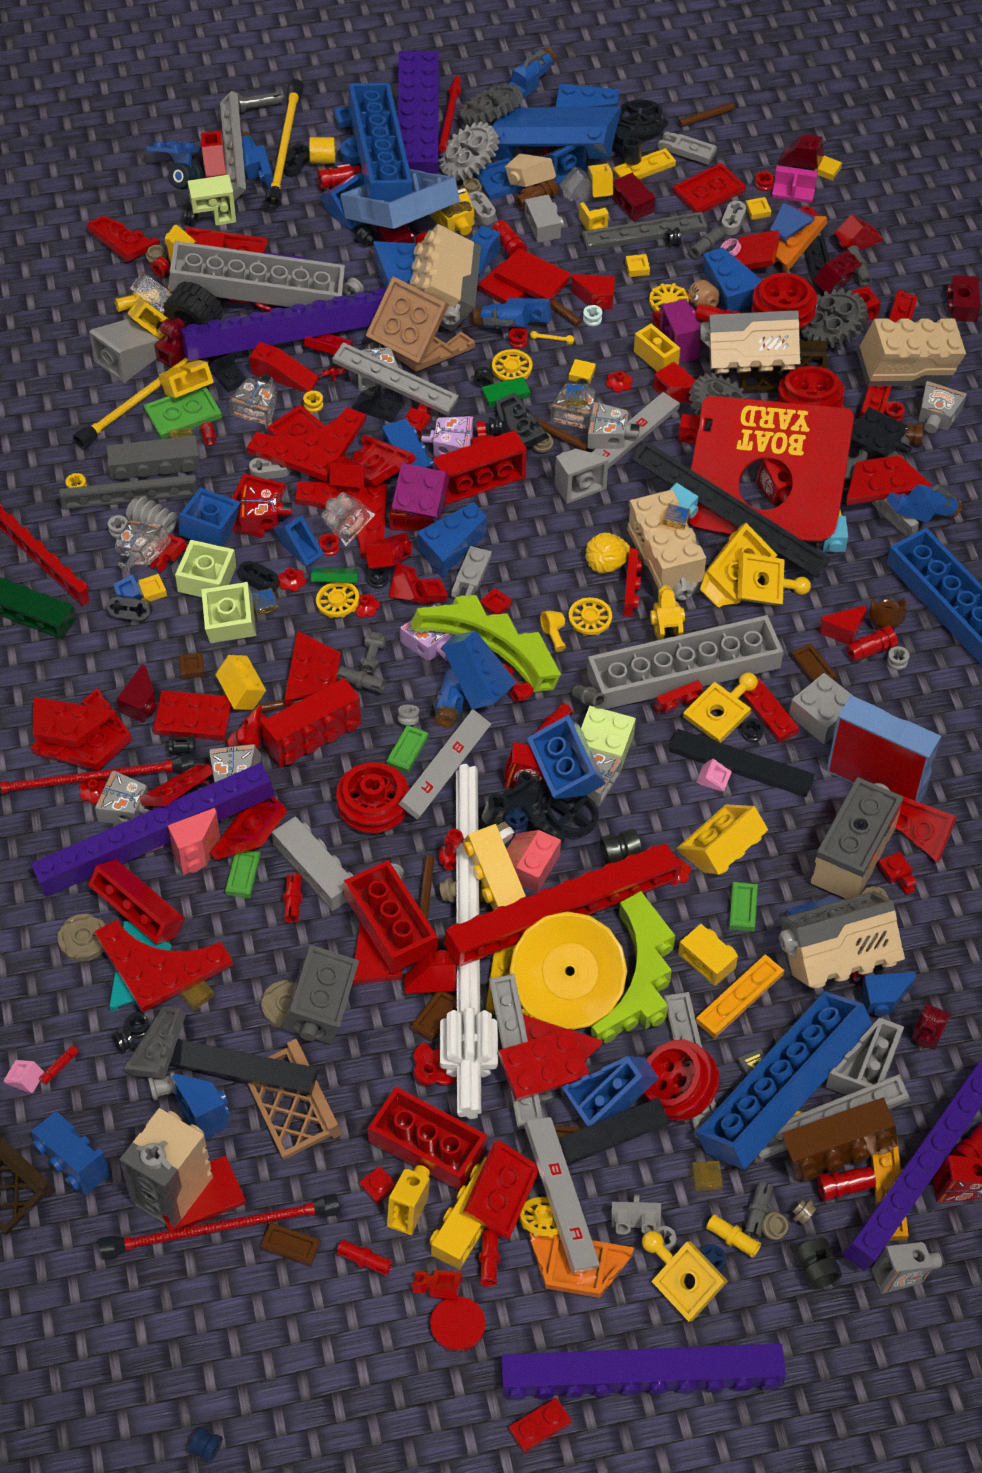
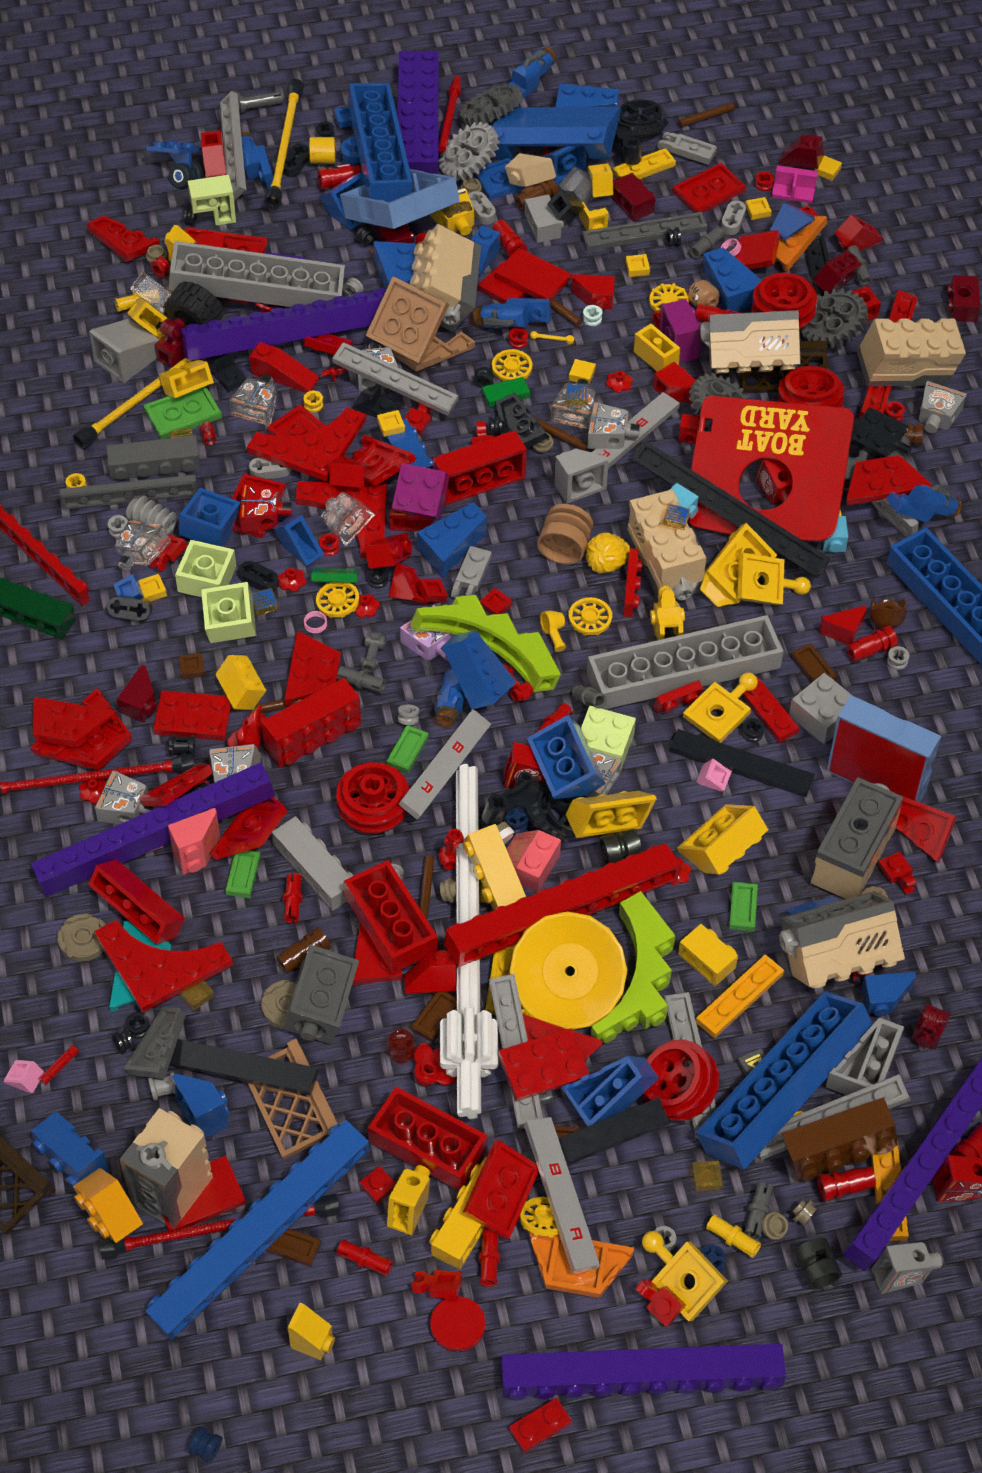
lavender torso [421,416,473,457] -> none
light grey hips [612,1194,661,1234] -> none
none -> light orange brick [73,1168,143,1243]
none -> blue brick [146,1120,370,1341]
none -> reddish brown axle [276,927,331,974]
none -> yellow slope [288,1303,335,1360]
none -> bright pink axle [304,611,327,633]
none -> black bush [316,121,334,137]
none -> yellow tile [377,410,405,437]
none -> clear red wheel [388,1029,415,1064]
none -> medium nougat wheel [537,504,593,565]
none -> black brick [547,190,585,221]
none -> yellow slope [566,791,657,838]
none -> red plate [635,1279,686,1327]

